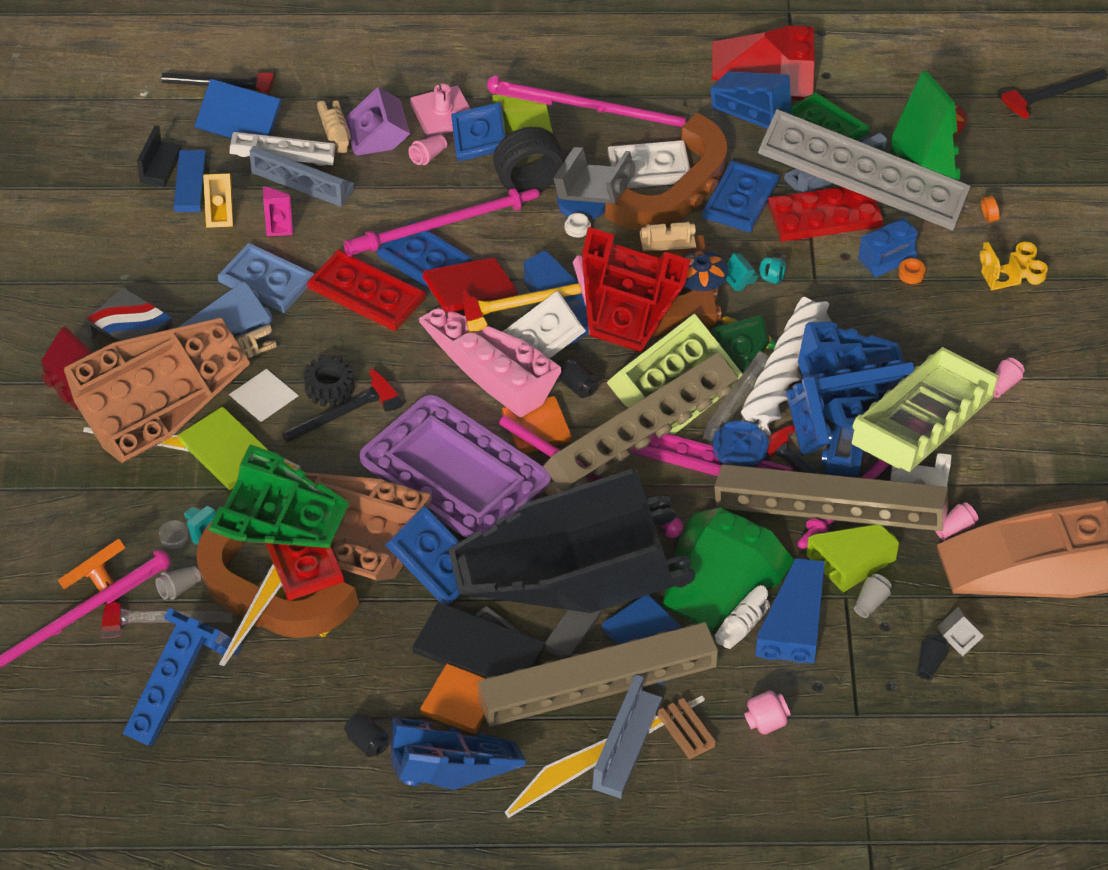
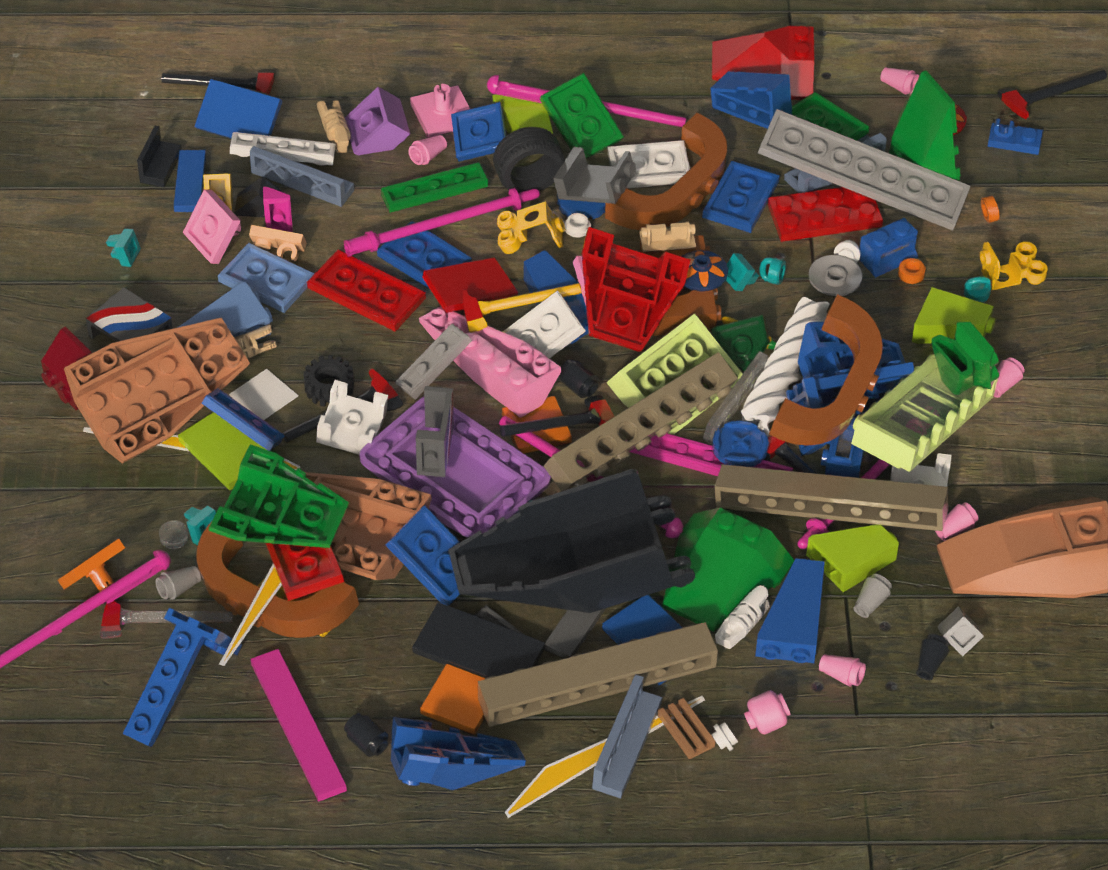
none -> teal tile [106,229,141,267]
none -> bright pink tile [183,189,241,264]
none -> blue tile [202,388,284,451]
none -> black slope [234,177,286,217]
none -> light nougat plate [249,225,307,262]
none -> dark pink tile [251,649,347,802]
none -> white panel [316,380,388,455]
none -> green plate [381,162,488,213]
none -> light grey tile [395,323,472,400]
none -> dark grey panel [415,386,454,477]
none -> yellow piece [497,201,566,254]
none -> black piece [500,395,614,437]
none -> green tile [540,73,624,159]
none -> white plate [711,722,738,751]
none -> dark orange arch [769,294,882,445]
none -> light grey dish [809,255,862,296]
none -> bright pink cone [819,654,866,687]
none -> white plate [834,240,861,263]
none -> bright pink cone [881,67,919,95]
none -> lime slope [912,287,996,344]
none -> green piece [931,322,999,395]
none -> teal tile [964,276,991,302]
none -> blue plate [988,118,1043,155]

